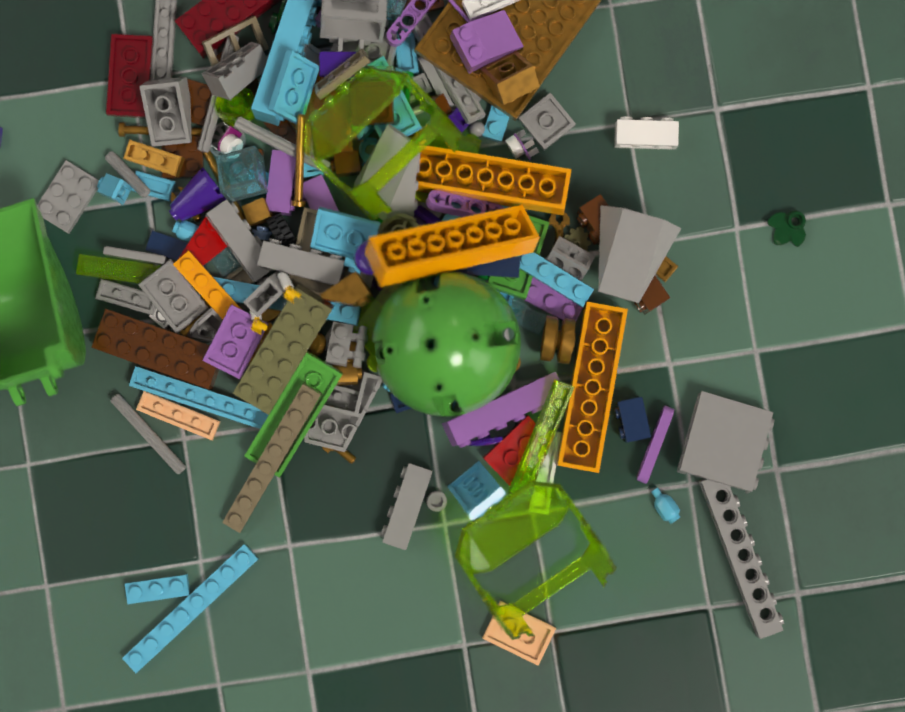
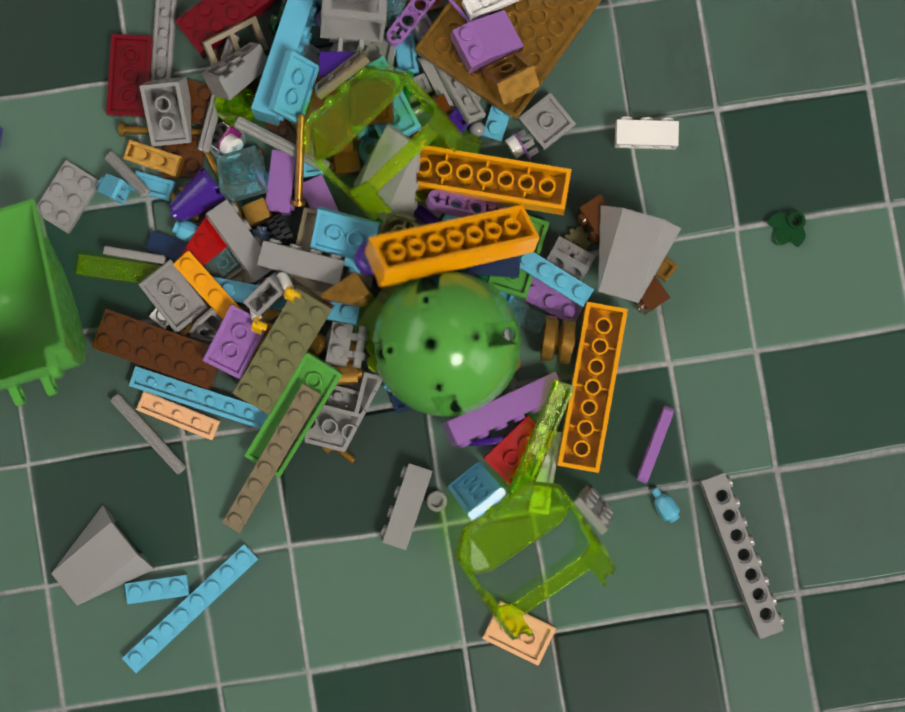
light grey tile [95,279,156,316] -> none
pearl gold bar [549,212,570,242] -> none
dark blue brick [614,397,651,443] -> none
light grey panel [677,391,775,493] -> none
none -> light grey wedge [51,505,155,605]
none -> light grey plate [574,485,615,535]

